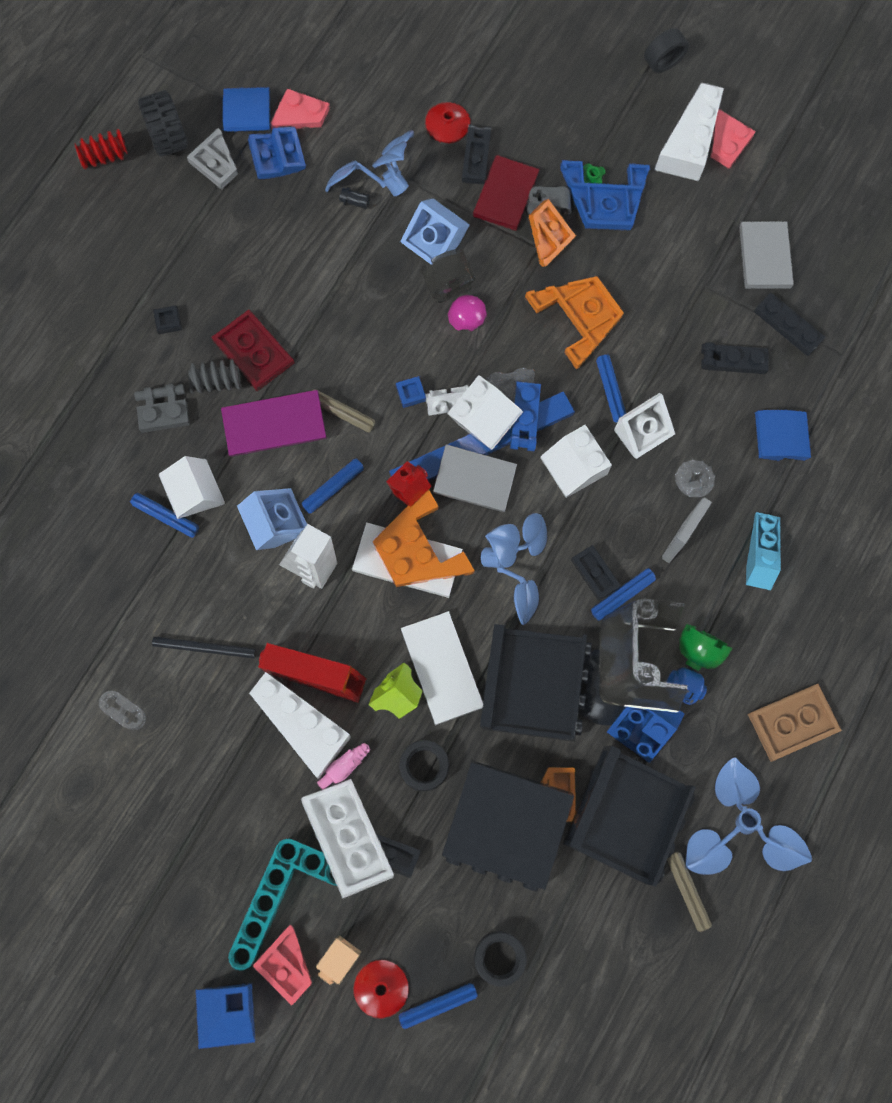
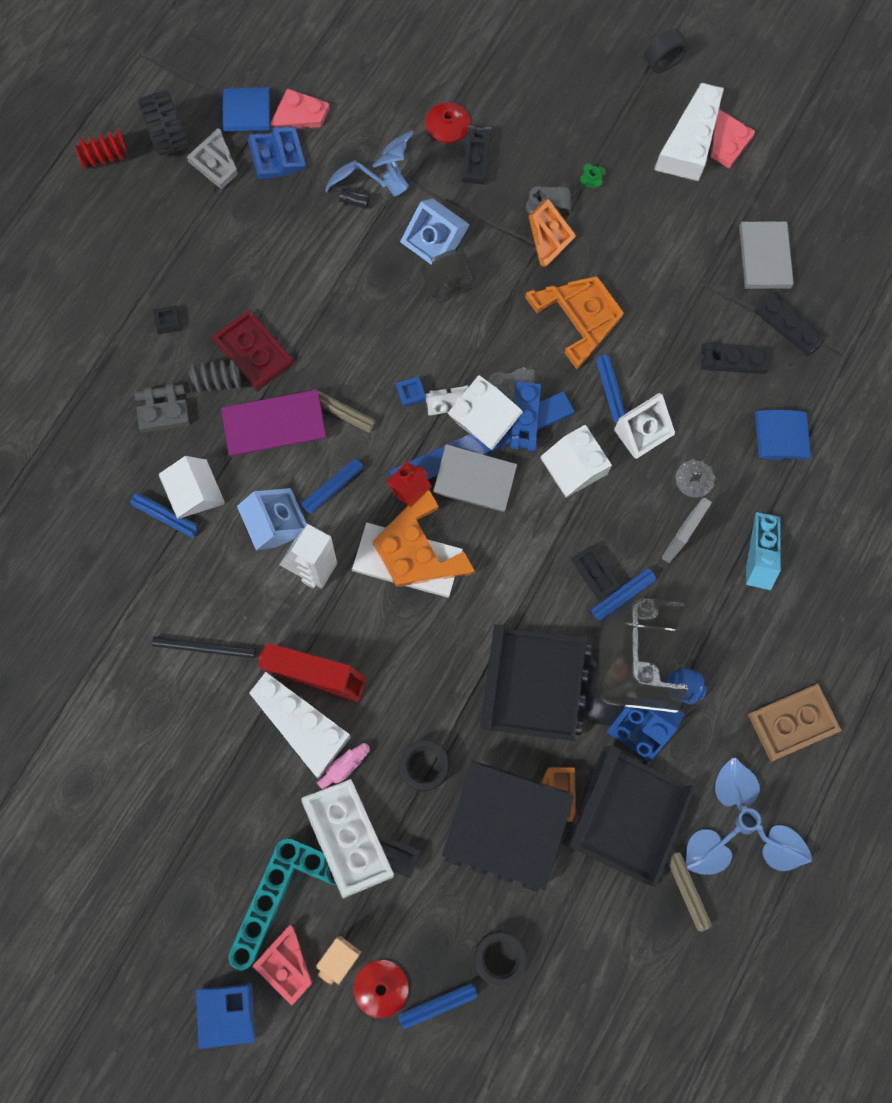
clear beam [99,691,146,730] -> none
lime brick [368,663,423,719] -> none
white tile [401,611,483,725] -> none
dark pink hair [448,295,487,331] -> none
dark red tile [473,155,539,231] -> none
medium blue plant [481,513,547,625] -> none
blue wing [560,160,650,230] -> none
green cylinder [679,623,733,671] -> none

